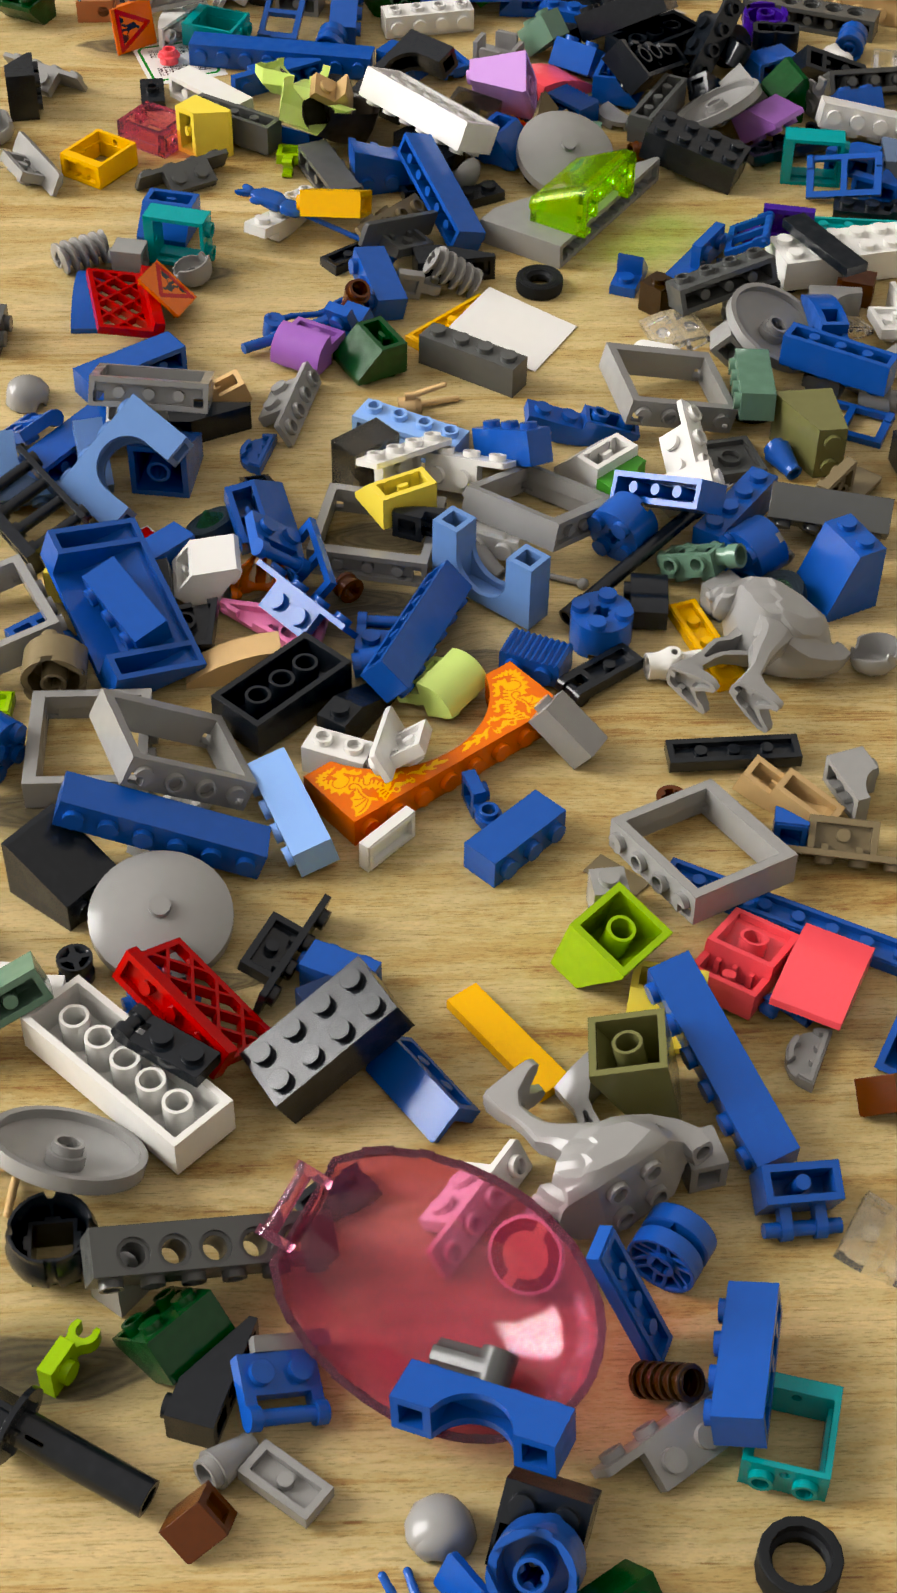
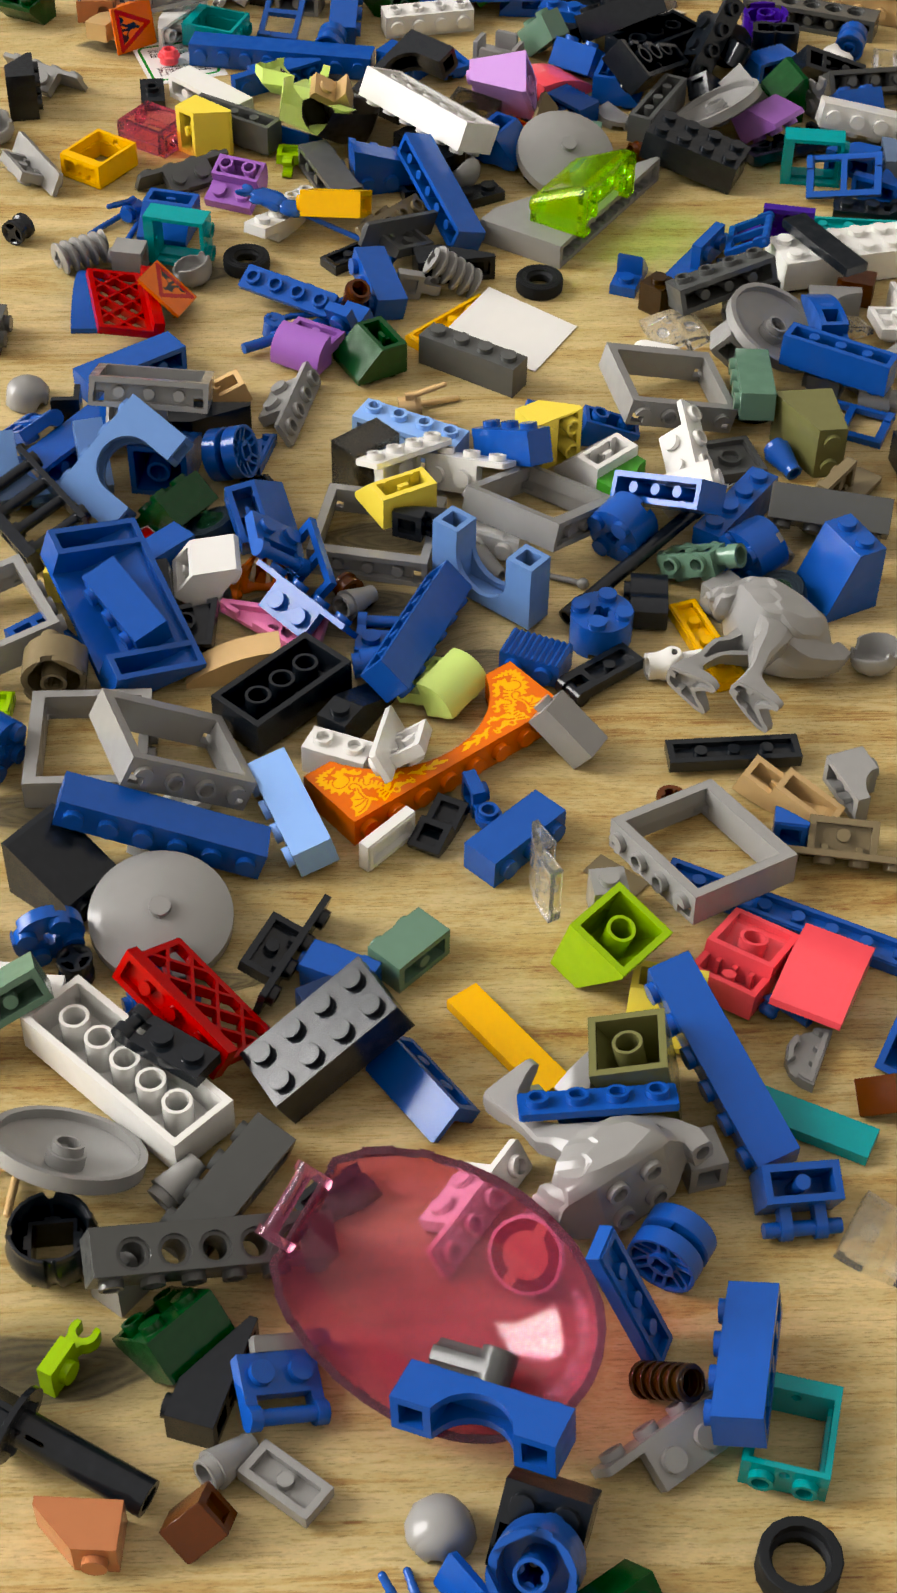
none -> black wheel [2,213,35,246]
none -> blue plate [10,905,85,967]
none -> nougat slope [32,1496,128,1576]
none -> black panel [50,384,83,429]
none -> tan slope [85,11,115,43]
none -> blue plant [87,196,142,239]
none -> dark green slope [136,470,219,532]
none -> light grey cone [147,1152,207,1211]
none -> dark grey brick [160,1112,296,1260]
none -> blue wheel [201,424,260,482]
none -> medium lavender brick [204,153,268,215]
none -> black tyre [223,243,270,279]
none -> blue bracket [238,264,339,319]
none -> light grey cone [332,585,378,620]
none -> sand green brick [368,907,450,994]
none -> black slope [407,792,470,858]
none -> light yellow slope [515,400,583,469]
none -> blue bracket [517,1081,680,1124]
none -> clear slope [529,820,564,924]
none -> teal tile [765,1085,880,1166]

